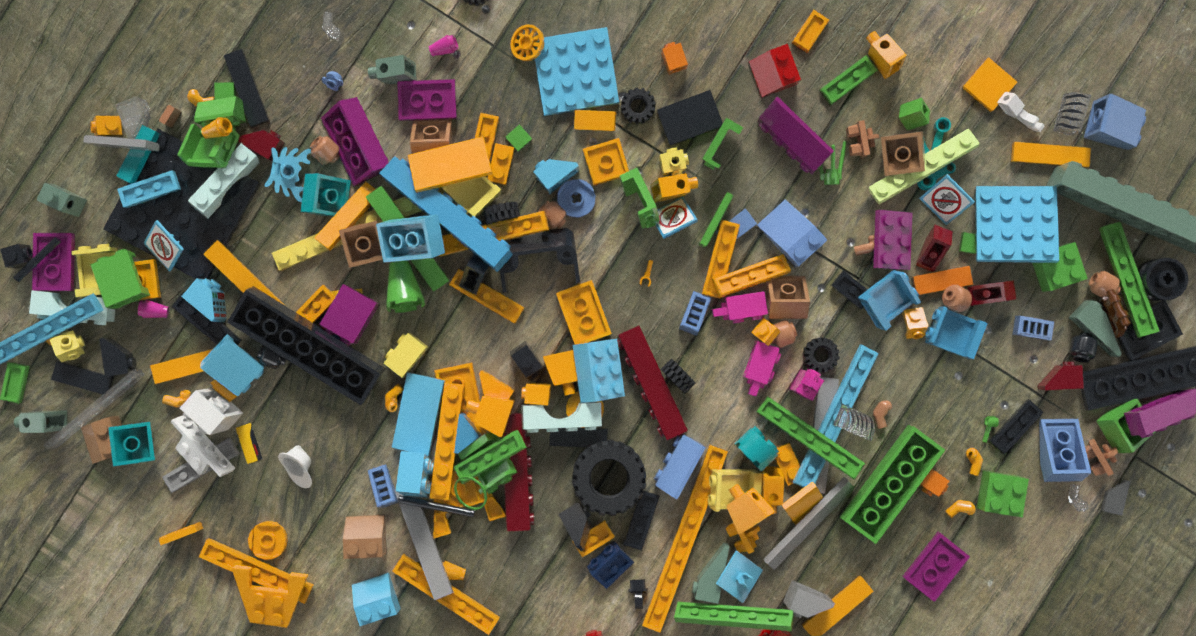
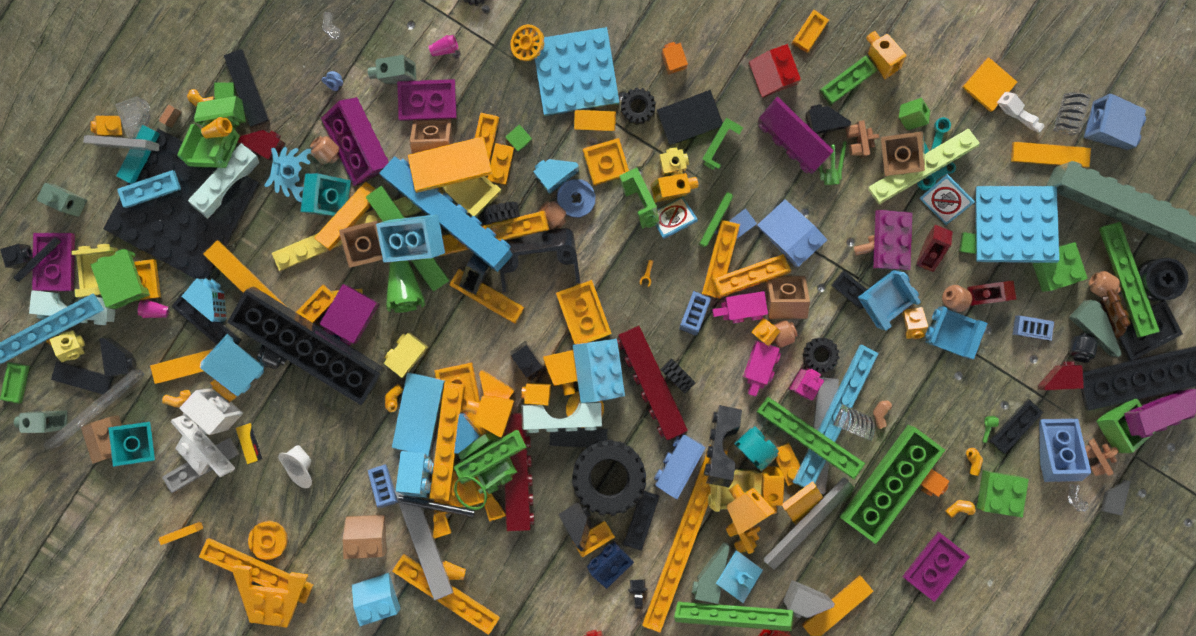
piece [144,220,184,271] -> none
orange tile [912,266,973,295] -> none
none -> black arch [704,405,742,488]
none -> black slope [806,104,851,134]

